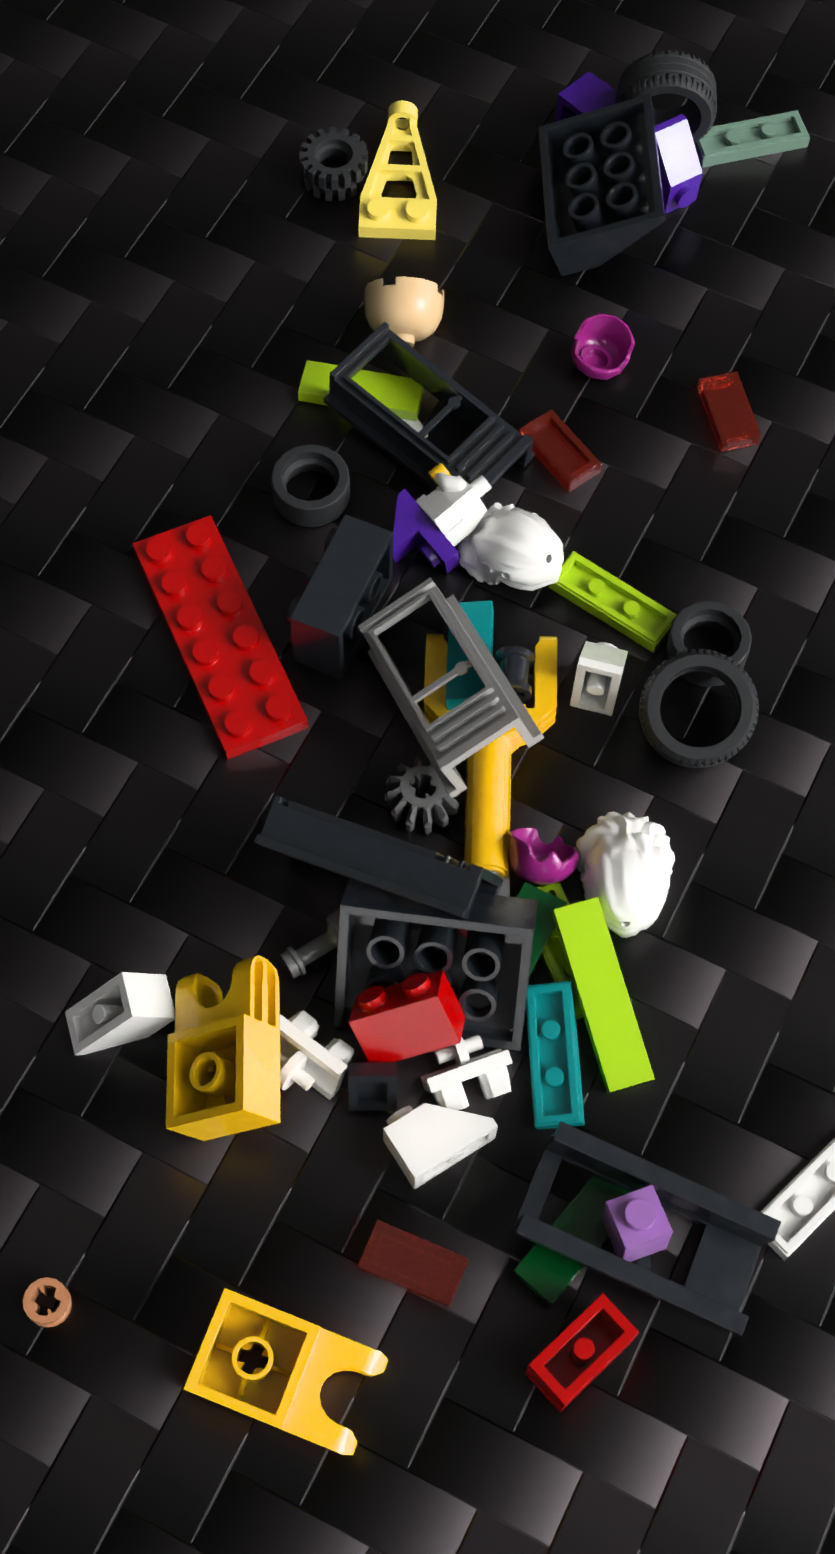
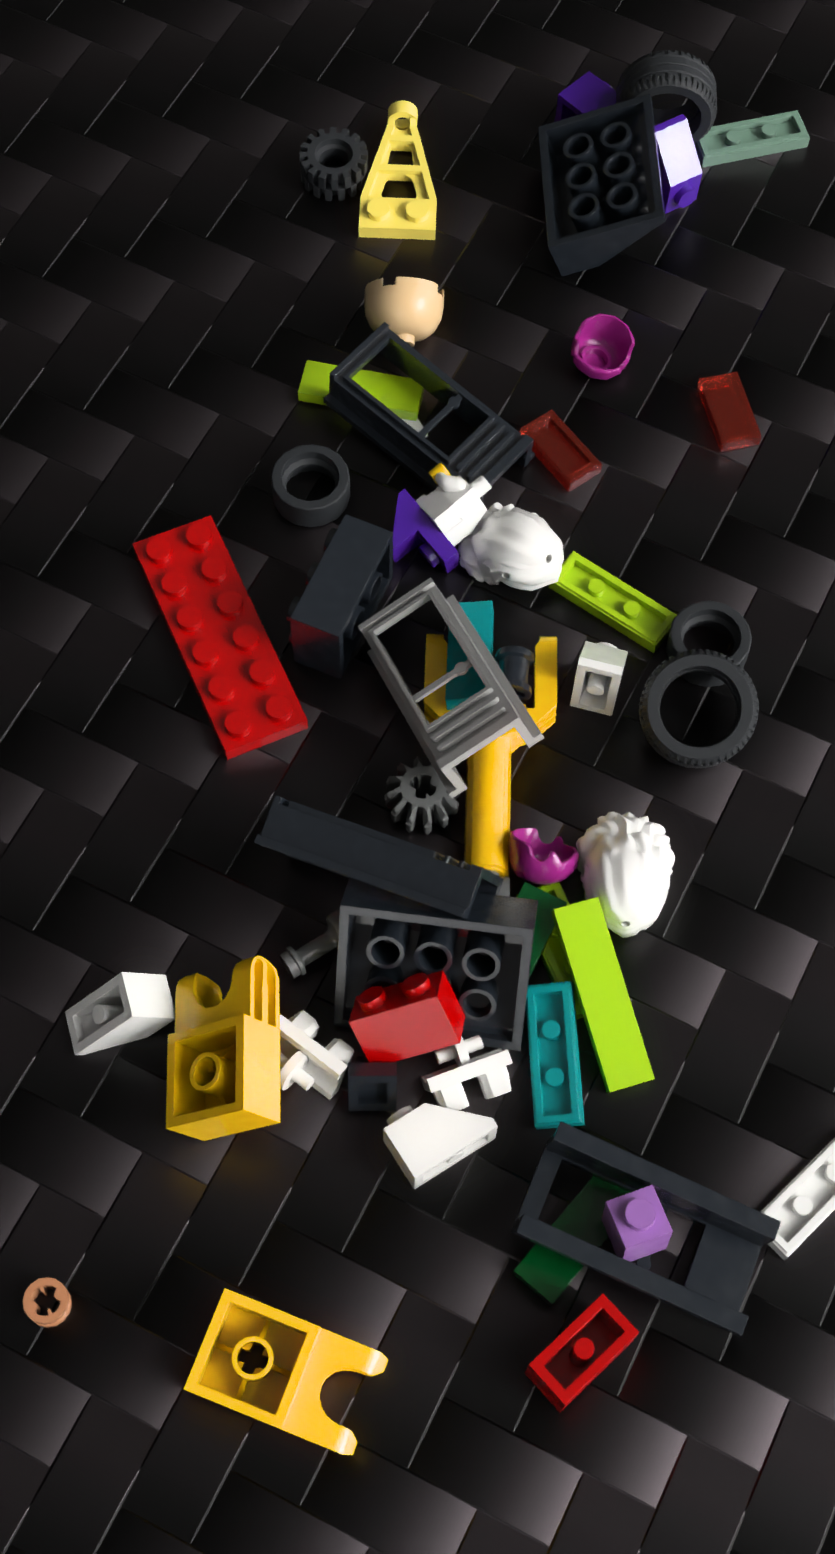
clear red tile [358,1220,469,1309] -> none

